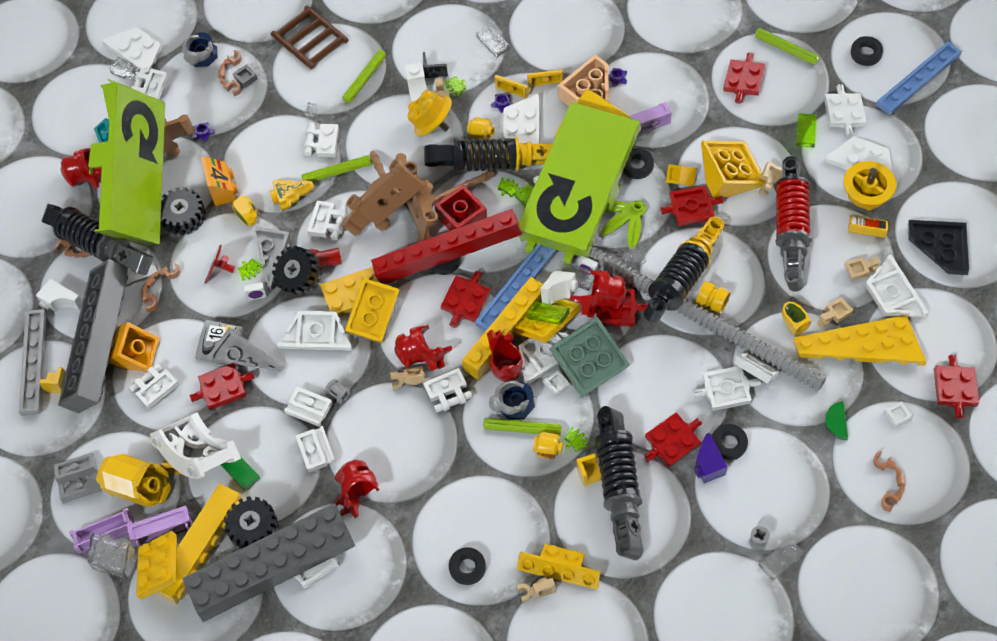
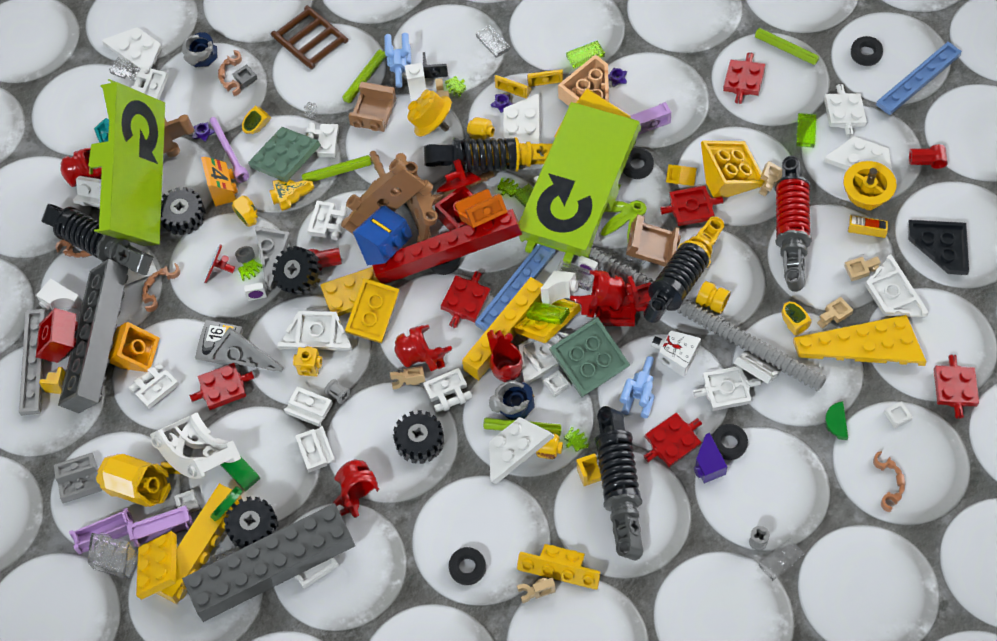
none -> red brick [36,308,78,363]
none -> white bracket [73,176,101,209]
none -> white tile [174,489,200,513]
none -> lavender piece [210,117,249,183]
none -> green tile [210,486,242,521]
none -> dark grey tile [235,246,255,263]
none -> rock [242,106,271,134]
none -> sand green plate [248,127,321,183]
none -> yellow brick [293,346,322,377]
none -> medium nougat panel [349,82,396,132]
none -> blue slope [353,205,413,266]
none -> light blue plant [384,33,411,88]
none -> black wheel [393,410,444,464]
none -> red shield [437,159,481,193]
none -> orange panel [455,189,507,228]
none -> white wing [489,417,555,484]
none -> clear neon green tile [566,40,605,69]
none -> light blue plant [619,356,654,418]
none -> panel [626,214,681,267]
none -> red bracket [626,275,651,309]
none -> white torso [651,331,701,377]
none -> red piece [909,144,948,169]

